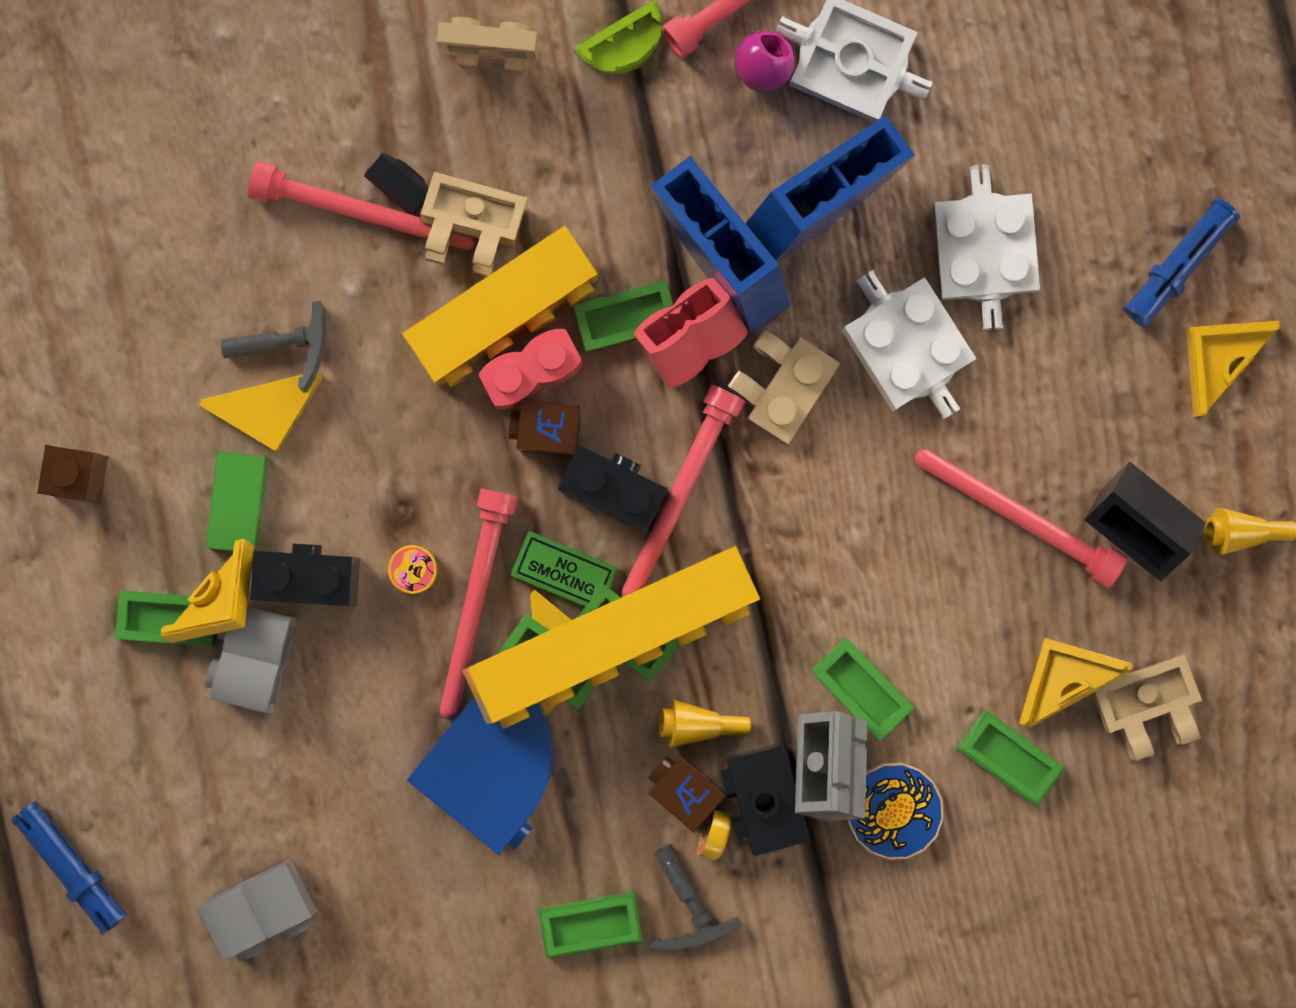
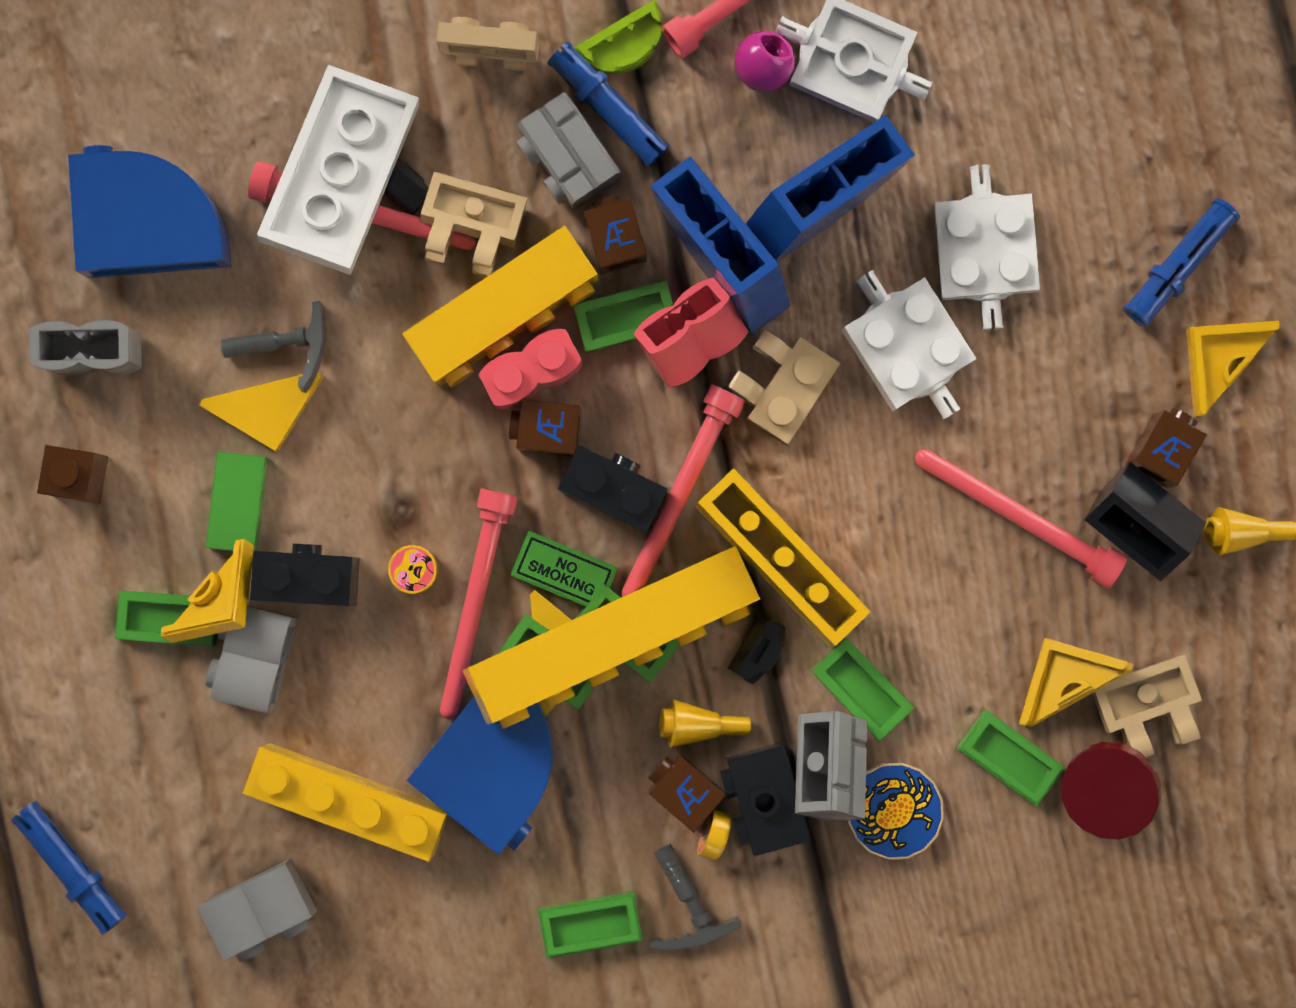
none -> light grey brick [29,320,142,376]
none -> blue brick [68,145,232,278]
none -> yellow brick [242,743,449,862]
none -> white plate [257,65,419,275]
none -> light grey brick [516,92,621,211]
none -> blue pin [547,42,670,168]
none -> reddish brown brick [584,195,647,275]
none -> yellow brick [695,468,871,647]
none -> black piece [728,614,786,685]
none -> dark red tile [1061,742,1161,840]
none -> reddish brown brick [1125,408,1207,488]

